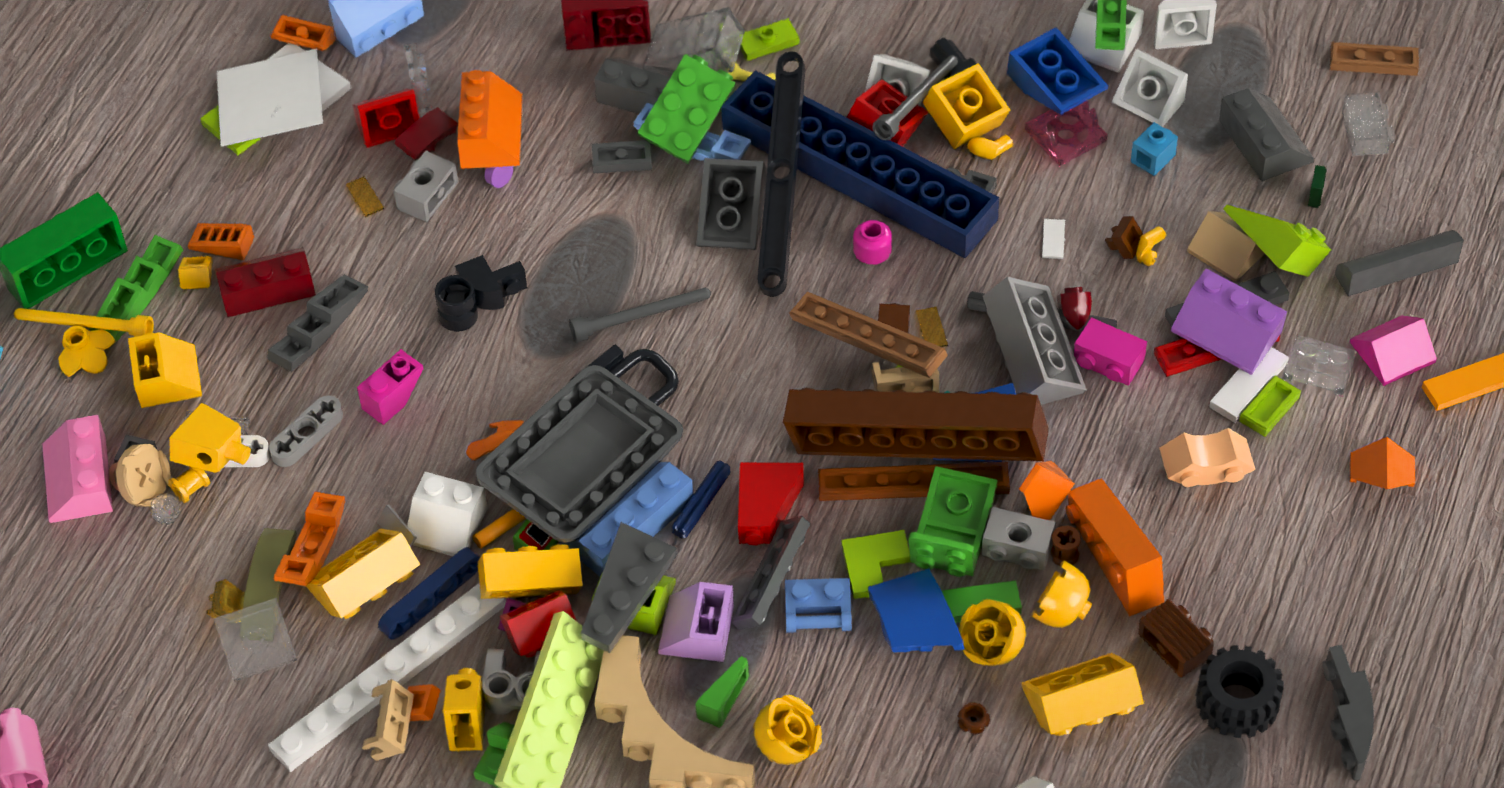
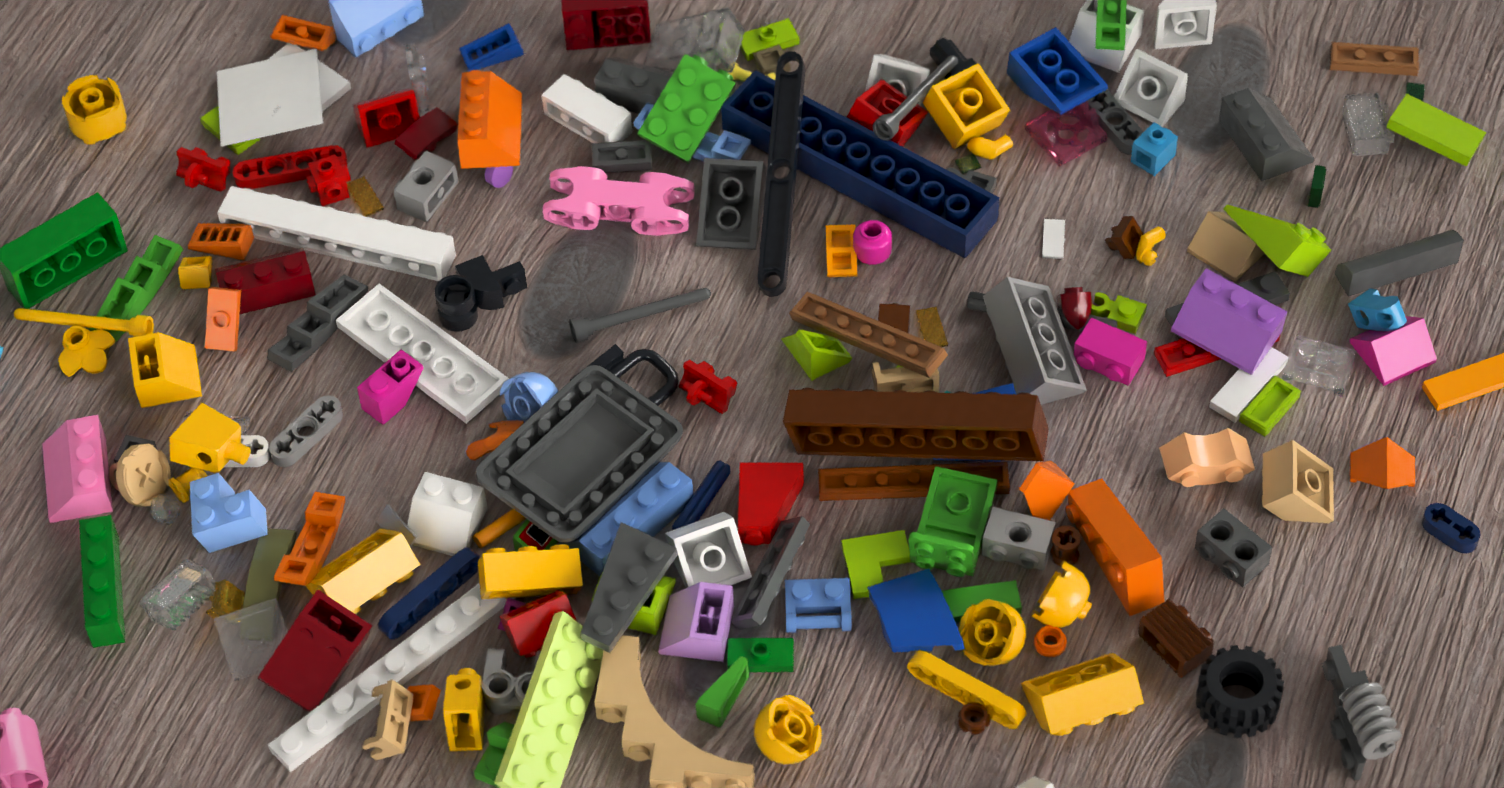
none -> yellow brick [62,75,127,145]
none -> green brick [79,515,125,648]
none -> clear brick [139,558,219,630]
none -> red hips [176,147,231,192]
none -> light blue brick [189,473,268,553]
none -> orange plate [205,287,241,352]
none -> white brick [217,186,456,281]
none -> red beam [232,145,348,189]
none -> dark red slope [258,590,372,713]
none -> red brick [306,154,351,207]
none -> white plate [336,284,509,424]
none -> blue slope [459,23,525,72]
none -> light blue cylinder [500,372,559,422]
none -> white brick [542,74,632,144]
none -> bright pink piece [542,167,695,236]
none -> white slope [665,512,752,588]
none -> red hips [679,359,737,414]
none -> green plate [727,638,794,672]
none -> dark tan tile [753,45,791,75]
none -> lime slope [781,329,853,381]
none -> light orange slope [825,224,857,277]
none -> yellow beam [907,650,1027,729]
none -> clear green window [955,154,981,174]
none -> orange plate [1034,625,1067,657]
none -> dark grey beam [1085,90,1143,155]
none -> lime plate [1090,292,1147,334]
none -> dark grey brick [1195,508,1272,587]
none -> tan slope [1262,440,1334,523]
none -> light grey piece [1339,683,1402,759]
none -> dark azure leg [1348,288,1407,331]
none -> lime tile [1386,93,1487,166]
none -> clear green window [1406,82,1424,101]
none -> dark blue beam [1422,503,1480,553]

